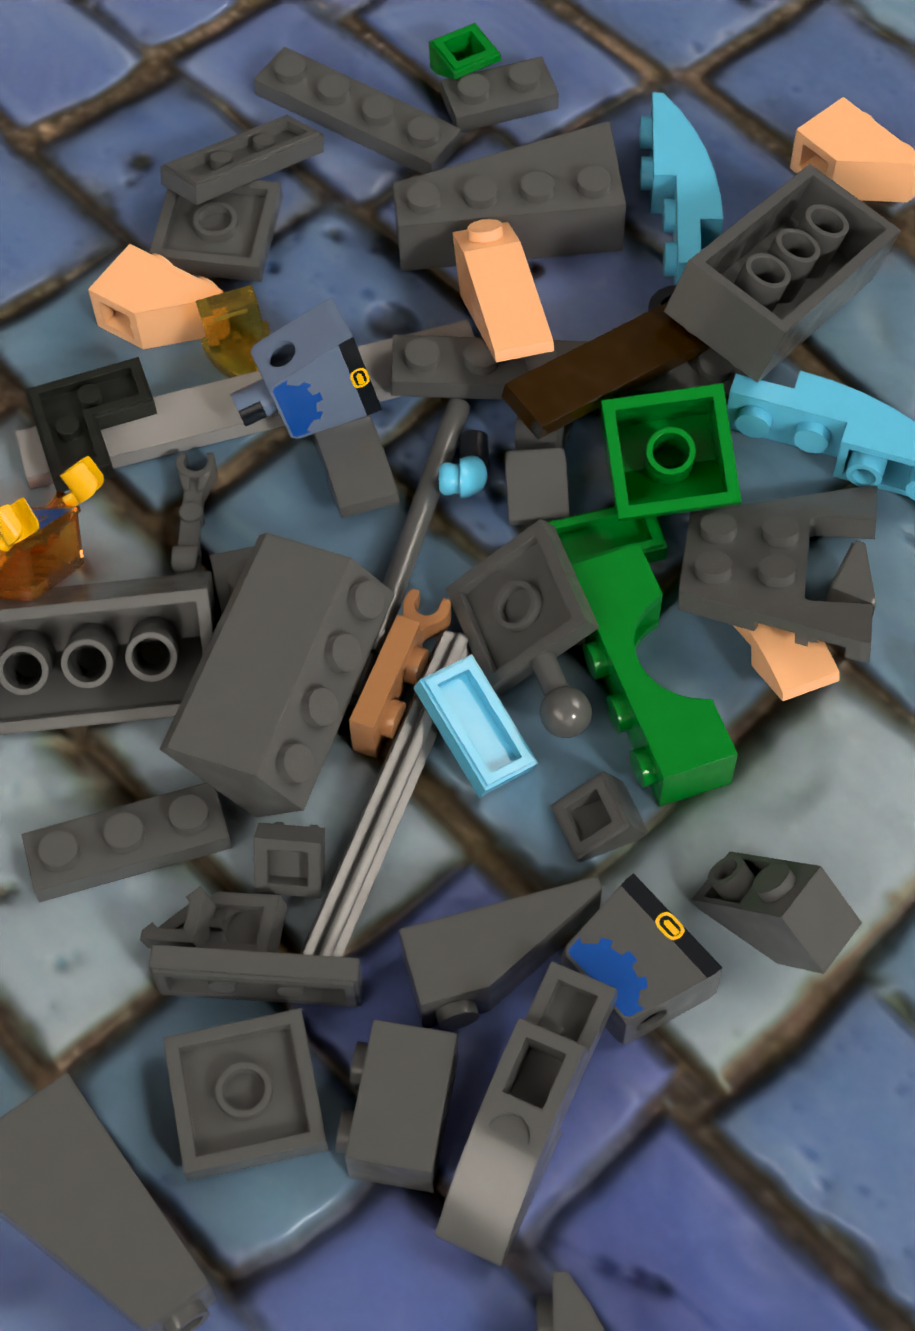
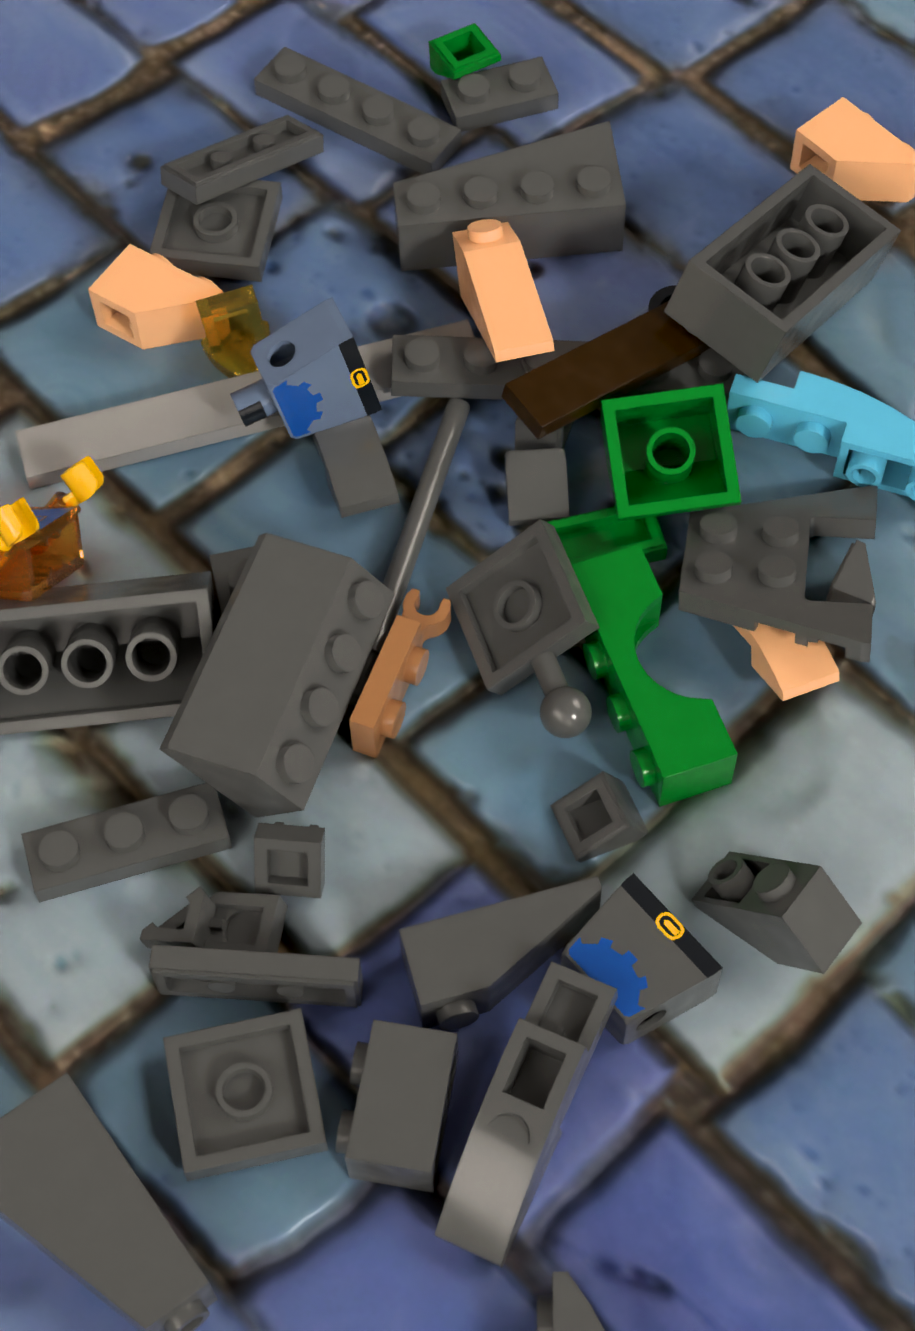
pearl dark grey tile [24,357,157,493] -> none
dark grey piece [171,452,218,575] -> none
axle [300,630,472,957] -> none
medium azure tile [413,654,538,798] -> none
medium azure arm [438,430,490,498] -> none
medium azure slope [639,93,723,285] -> none

